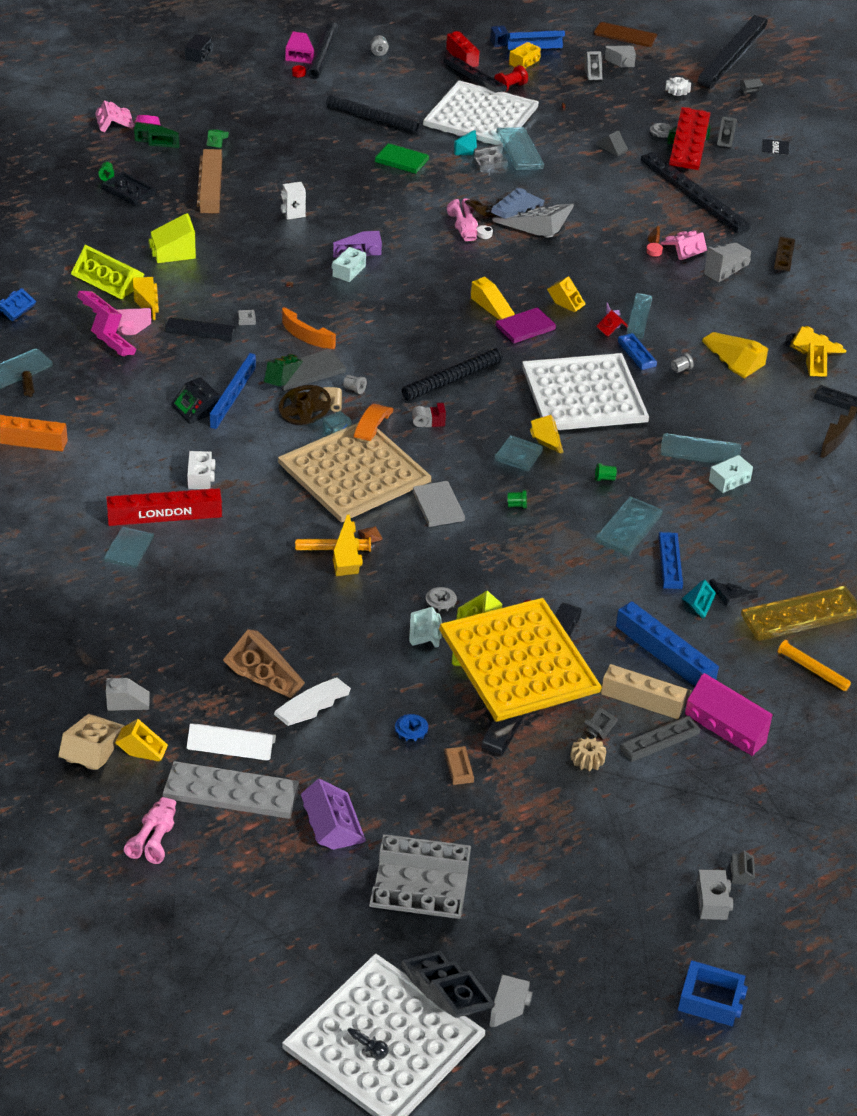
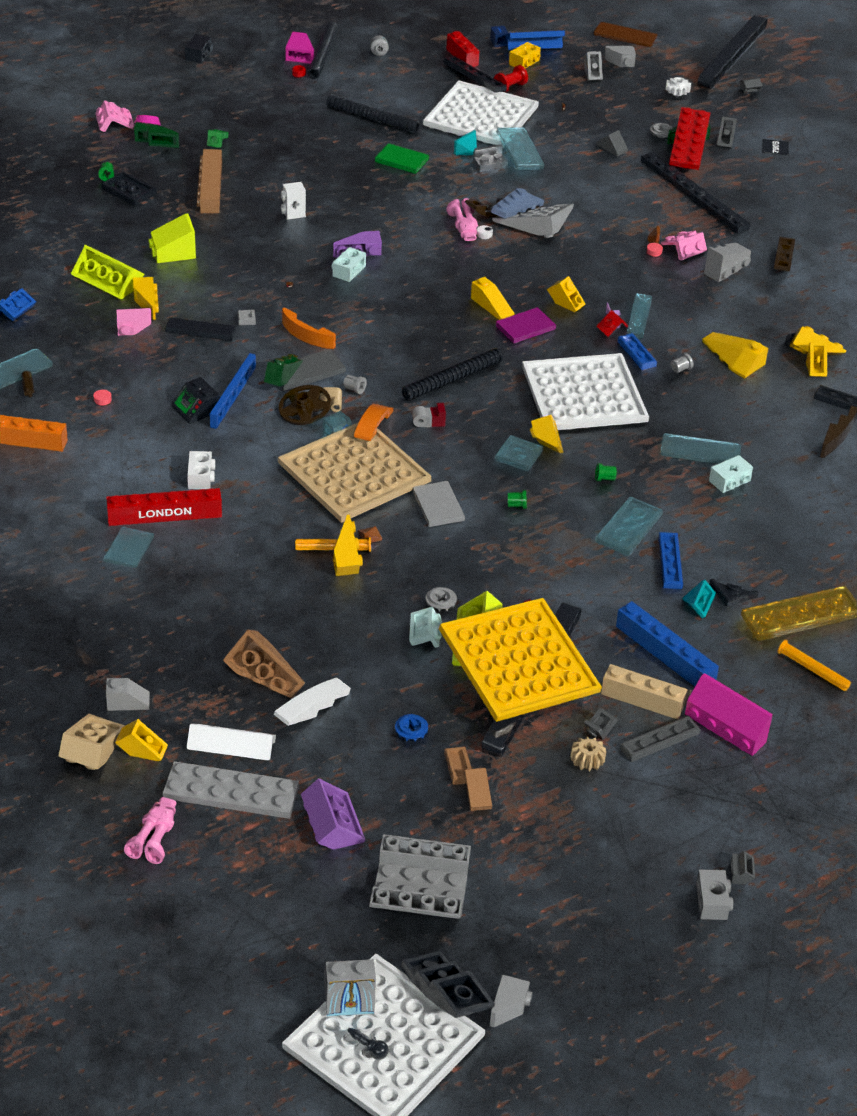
dark pink bracket [77,291,136,356] -> none
blue window [678,960,748,1026] -> none
none -> coral tile [93,390,112,406]
none -> light grey slope [324,959,376,1016]
none -> medium nougat tile [464,768,492,811]

